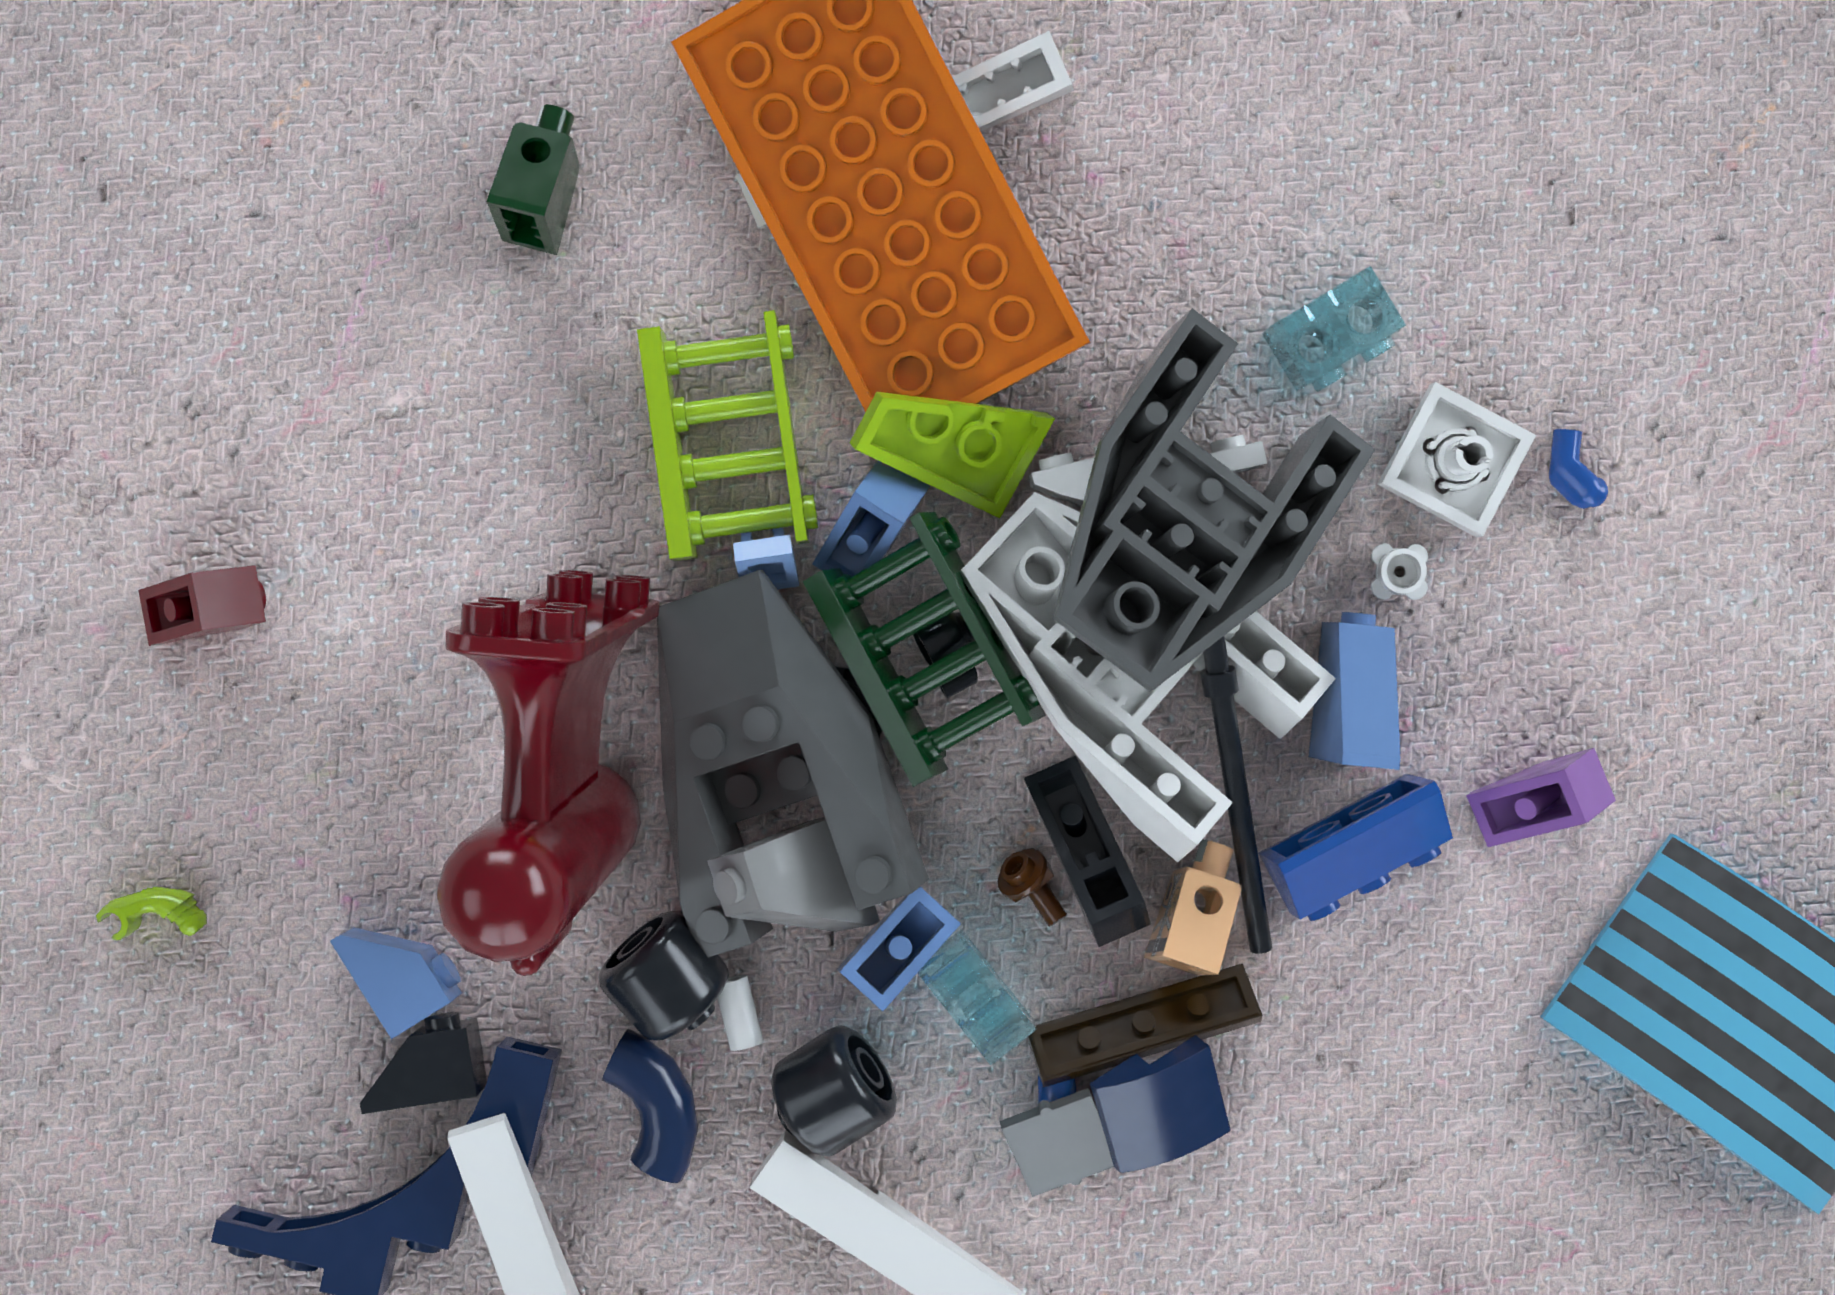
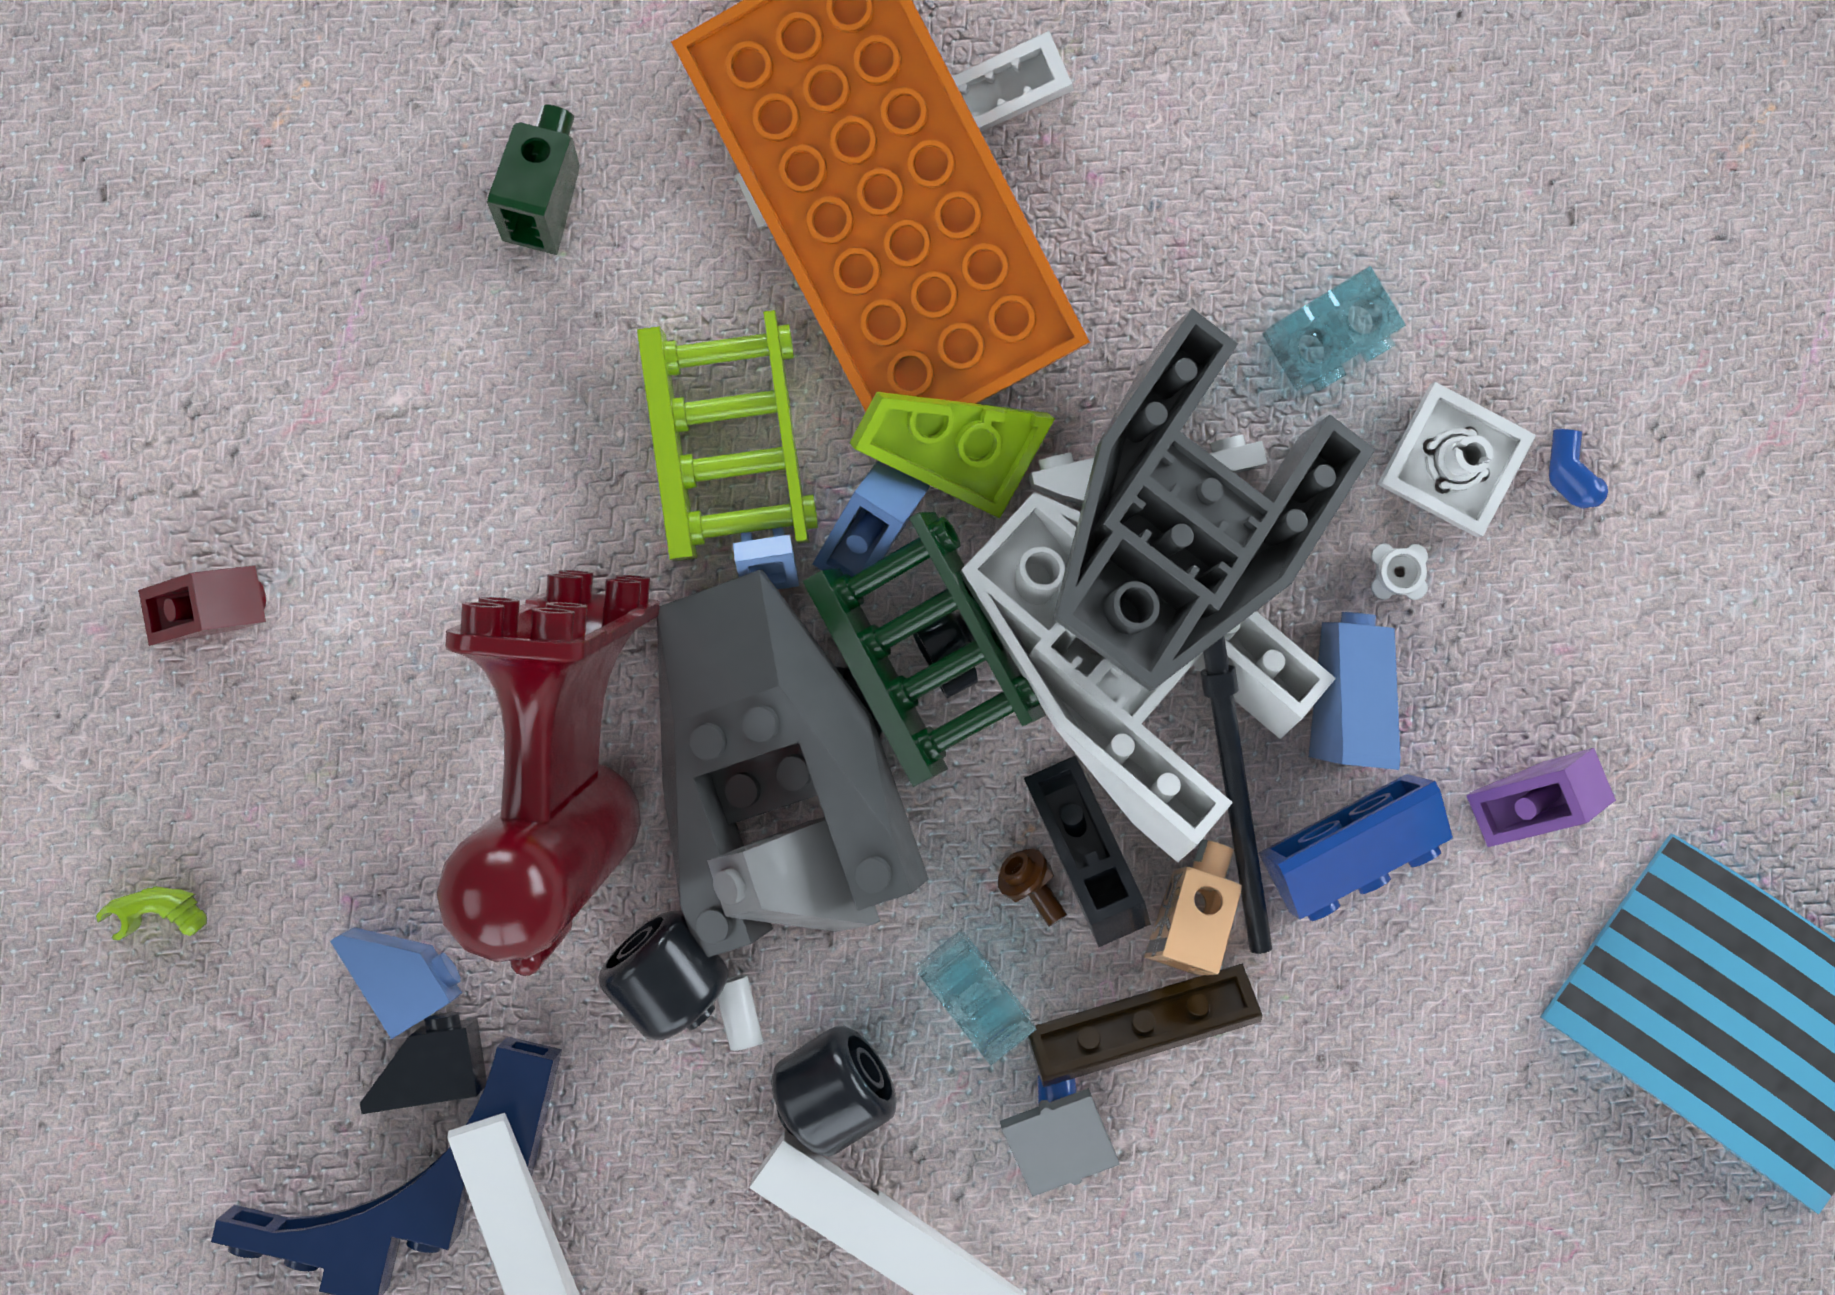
dark blue cylinder [602,1028,698,1183] -> none
medium blue slope [836,887,961,1011] -> none
dark blue slope [1090,1035,1231,1173] -> none

